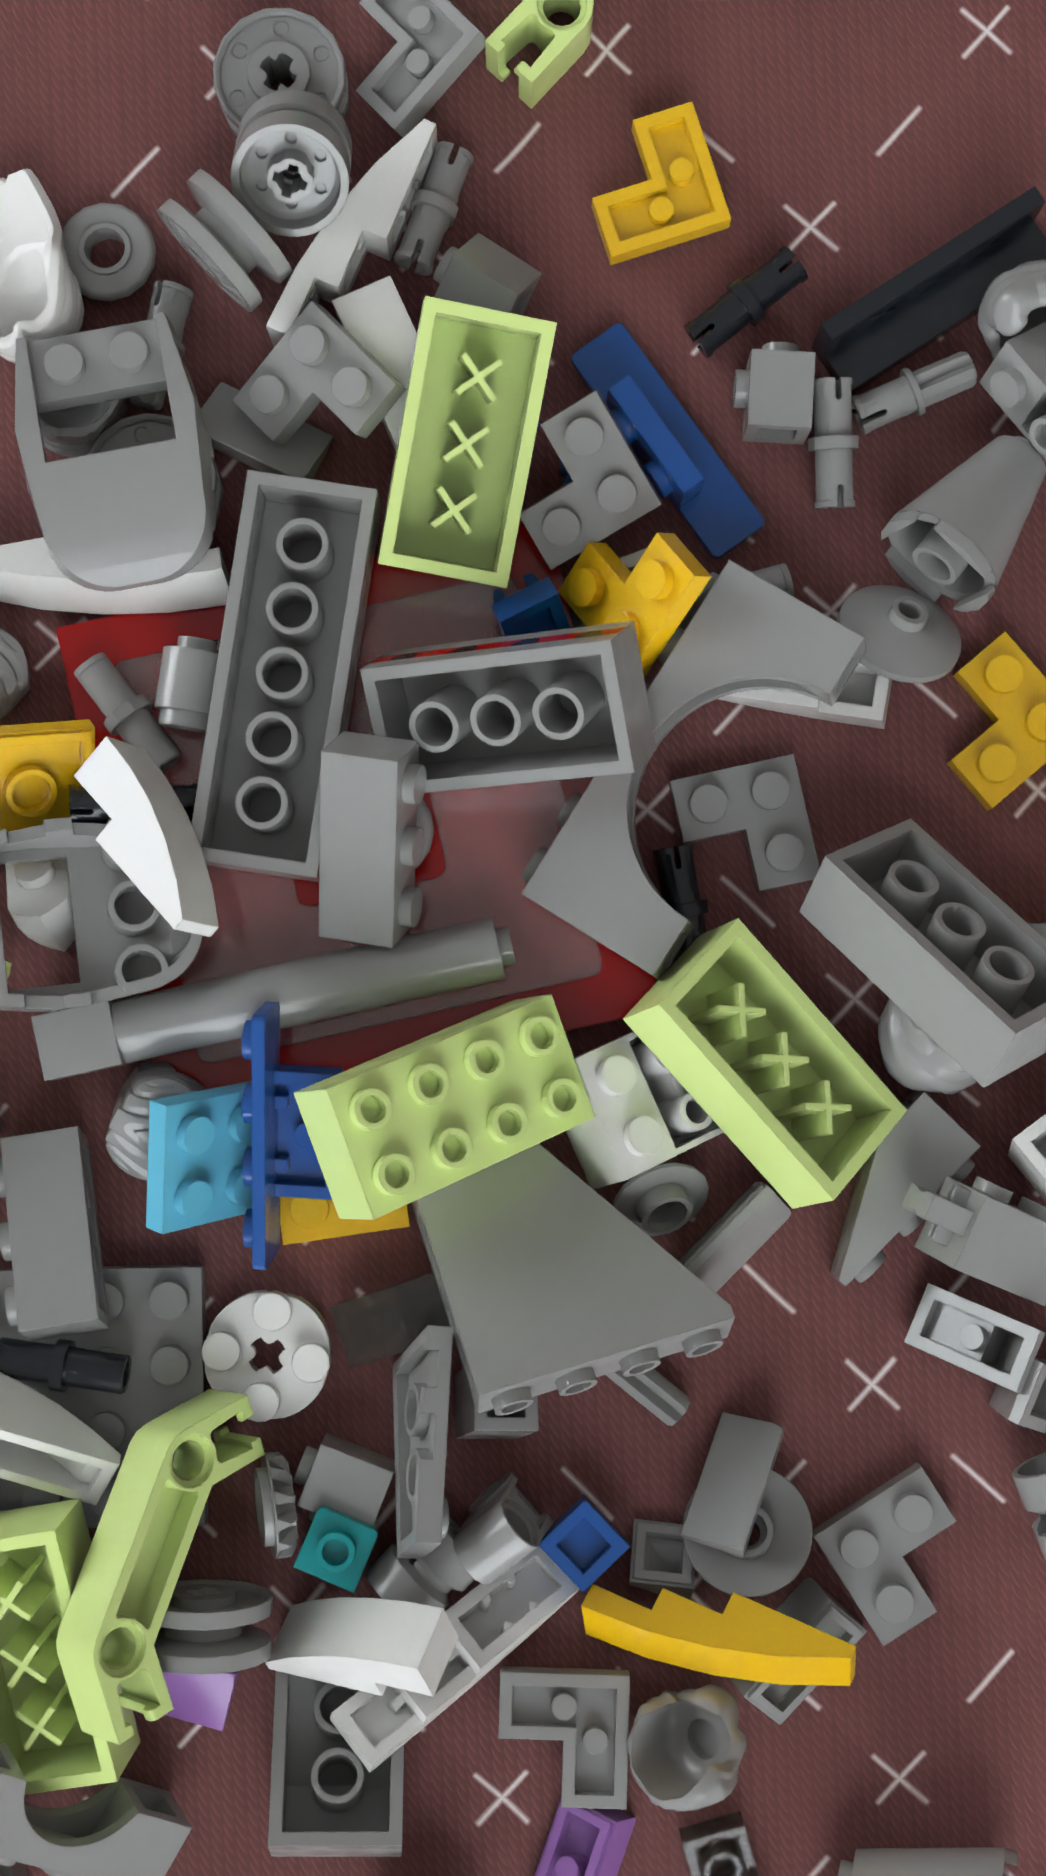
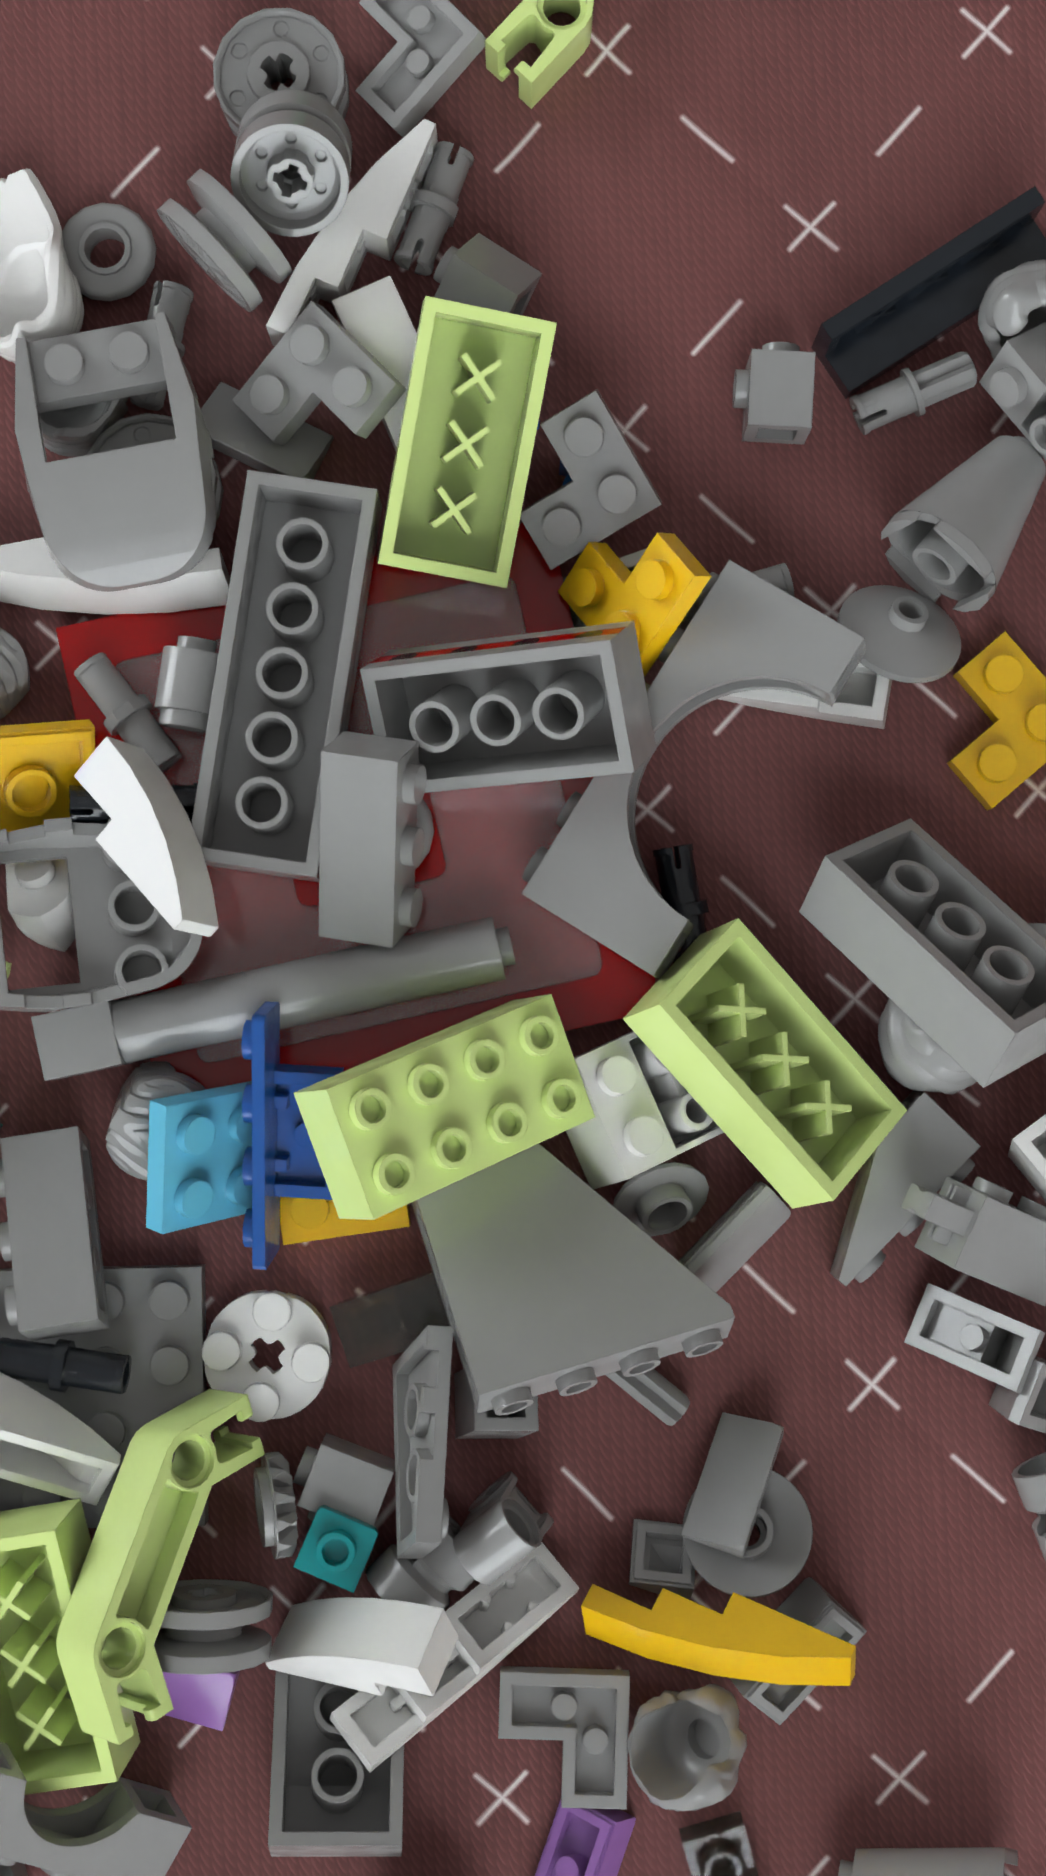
blue tile [490,573,570,636] -> none
blue tile [539,1494,630,1592] -> none
blue bracket [571,323,765,560] -> none
yellow plate [591,101,731,266] -> none
light grey plate [669,754,820,892] -> none
black pin [684,246,808,358] -> none
light grey pin [808,377,859,509] -> none
light grey plate [813,1462,957,1646] -> none

